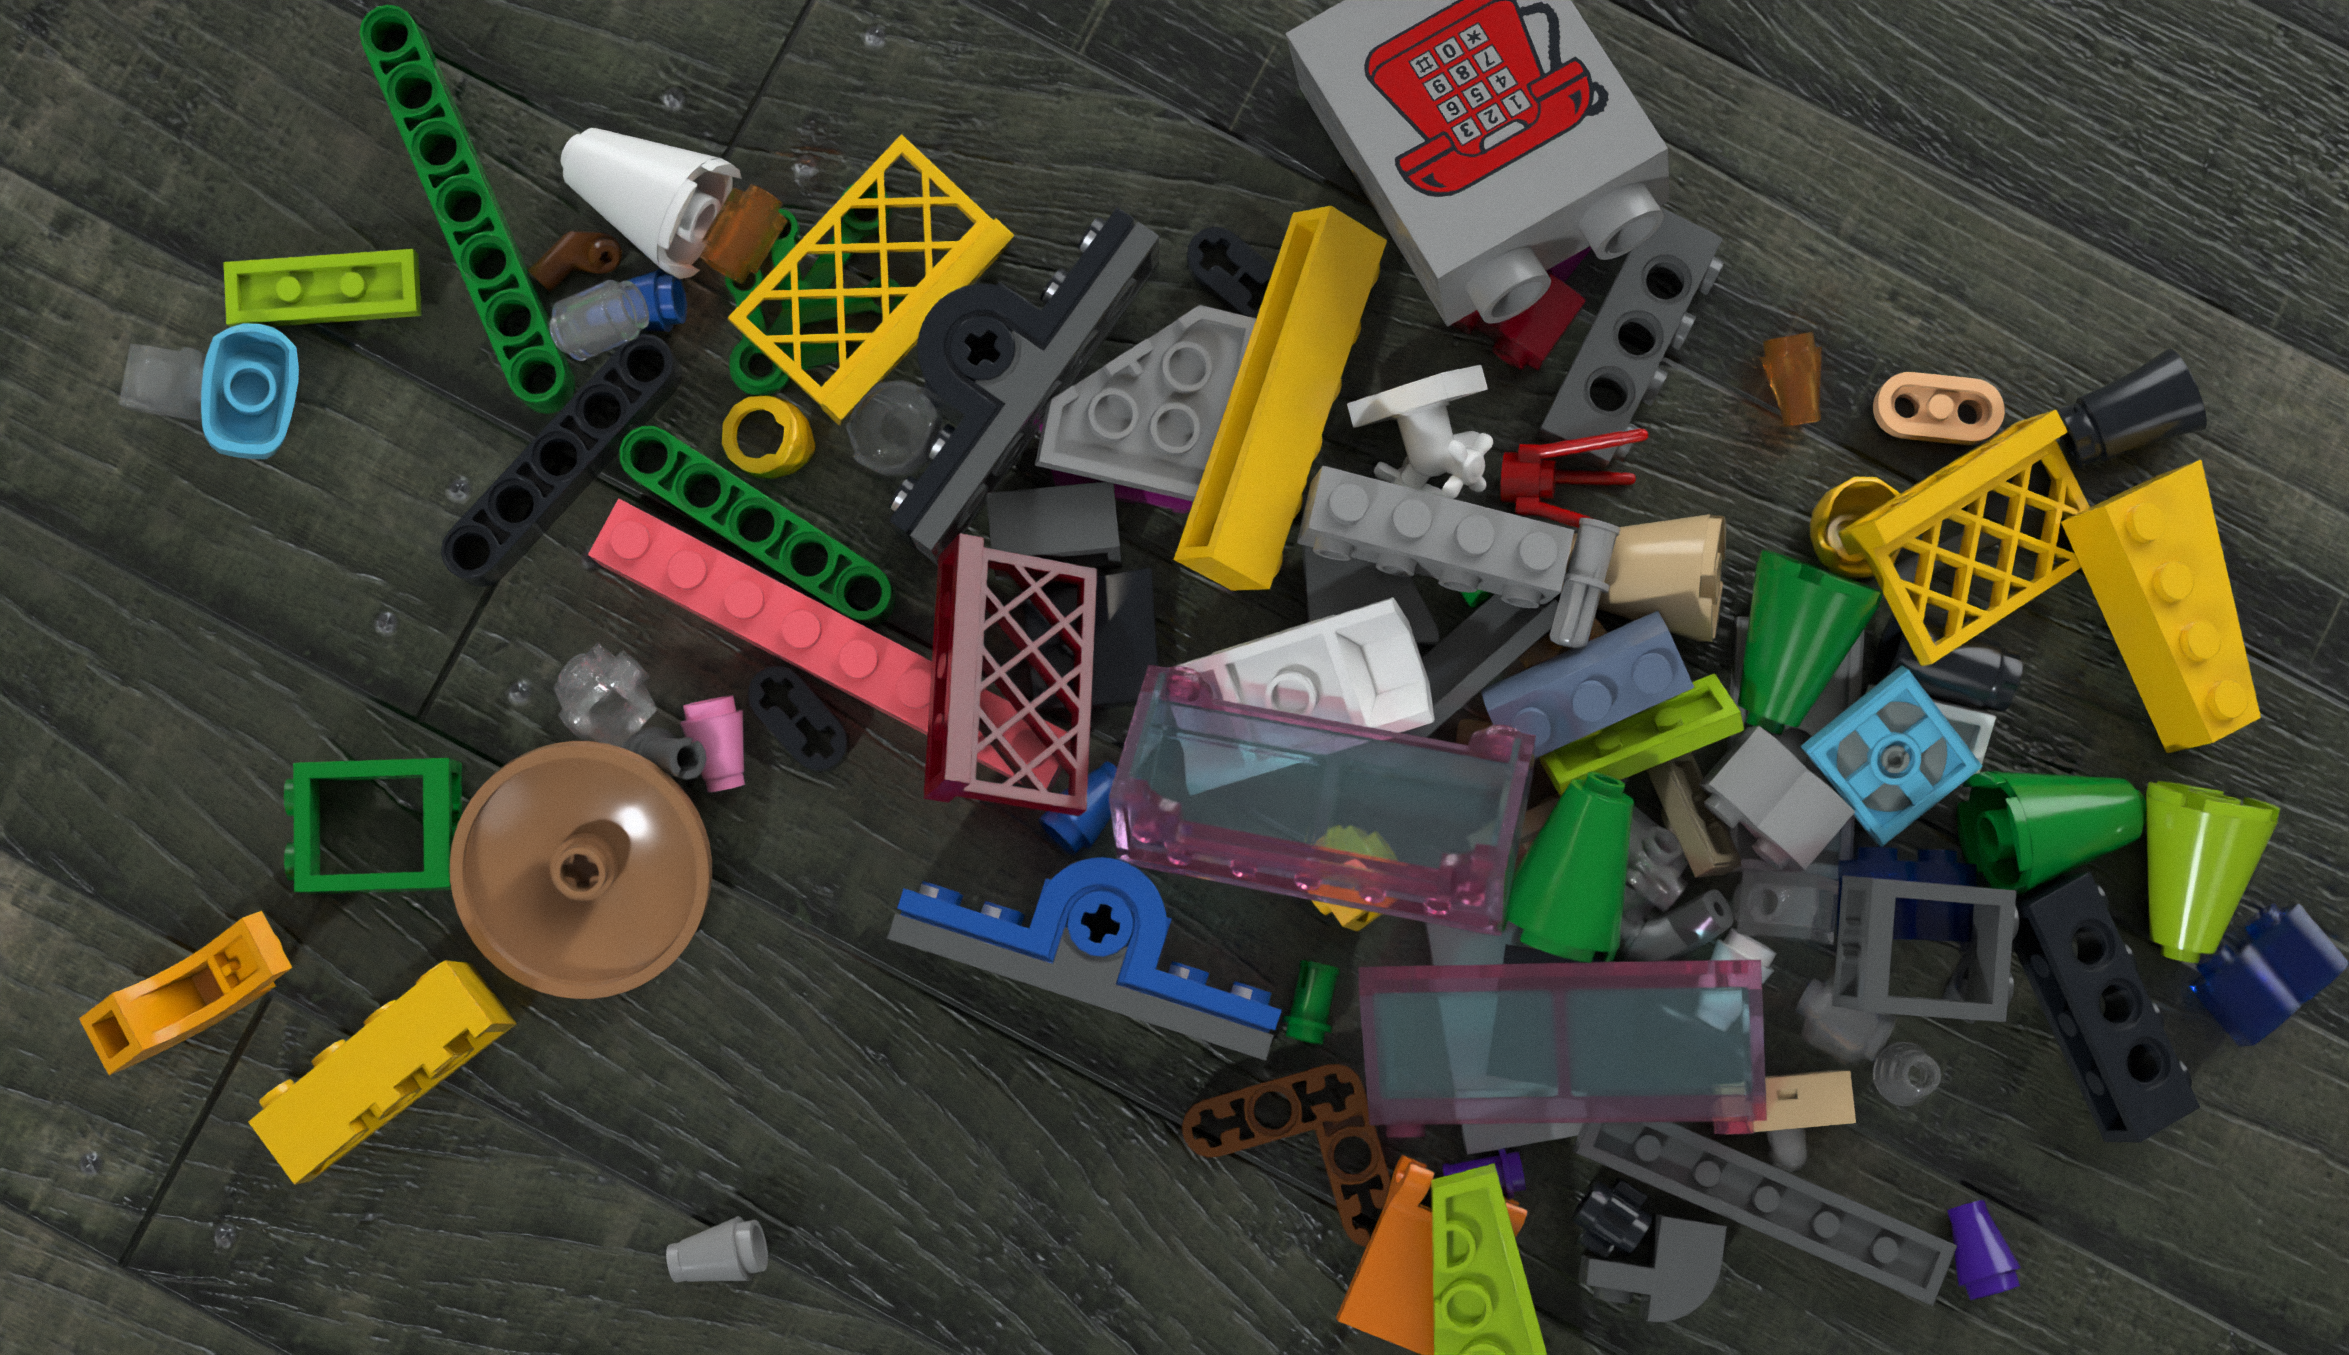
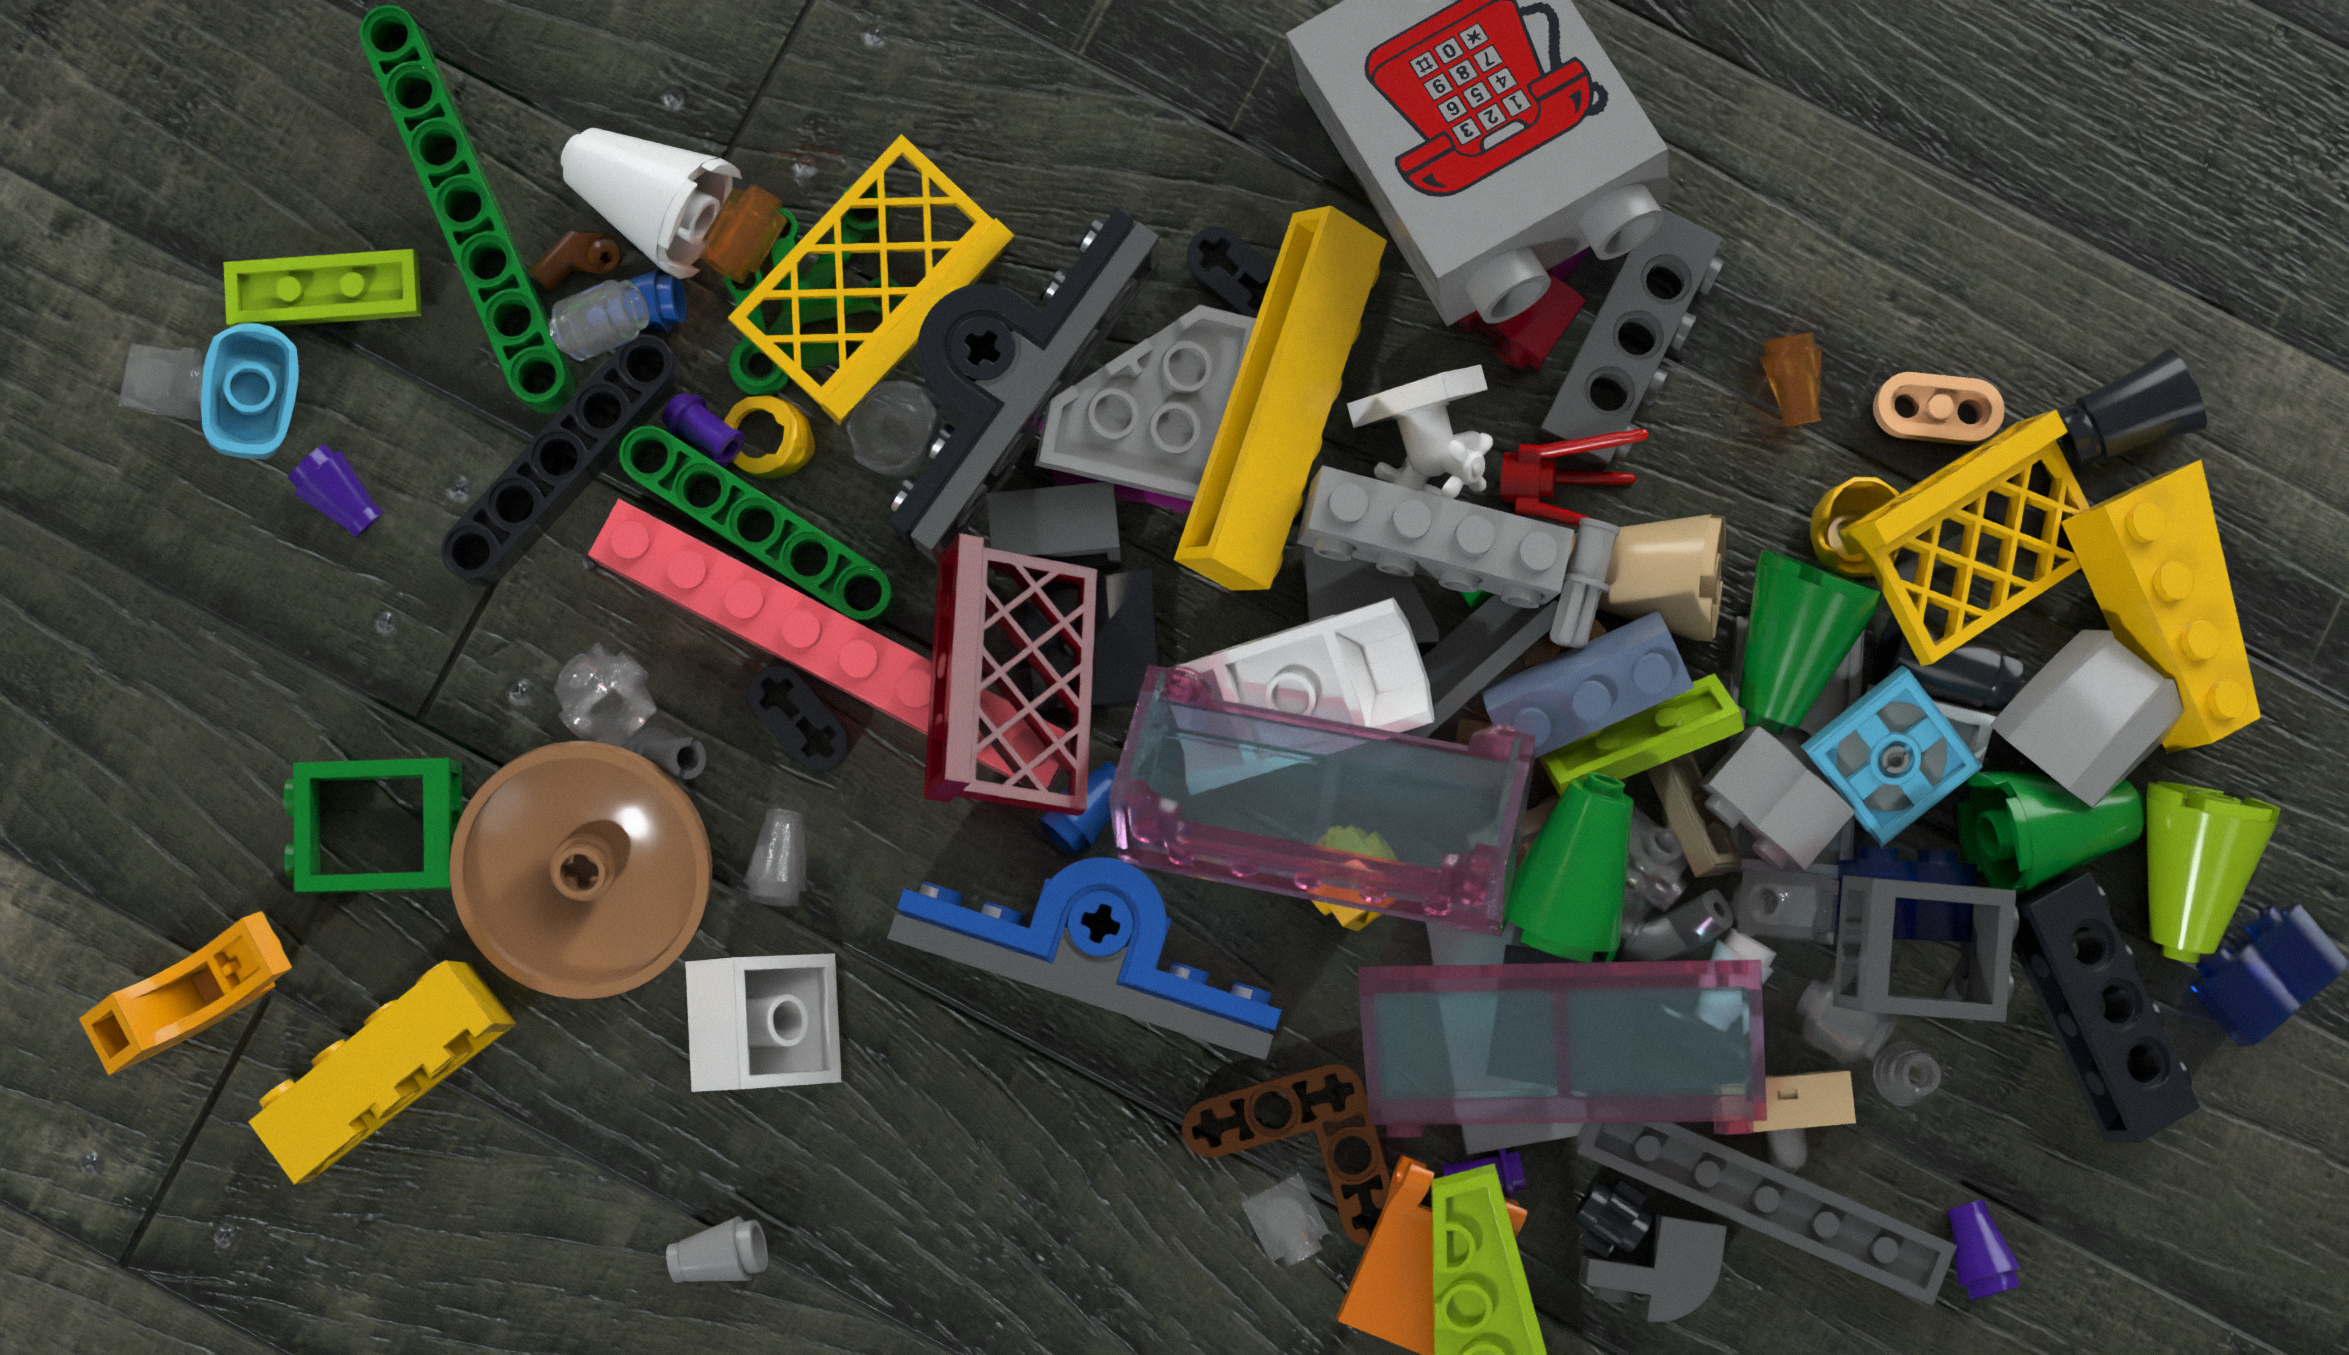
bright pink cone [680,695,745,792] -> none
green pin [1282,960,1341,1045] -> none
none -> dark purple cone [287,444,384,538]
none -> dark purple pin [662,393,744,467]
none -> white slope [685,954,842,1092]
none -> clear cone [743,809,807,907]
none -> clear brick [1239,1170,1329,1266]
none -> light grey slope [1991,630,2185,808]

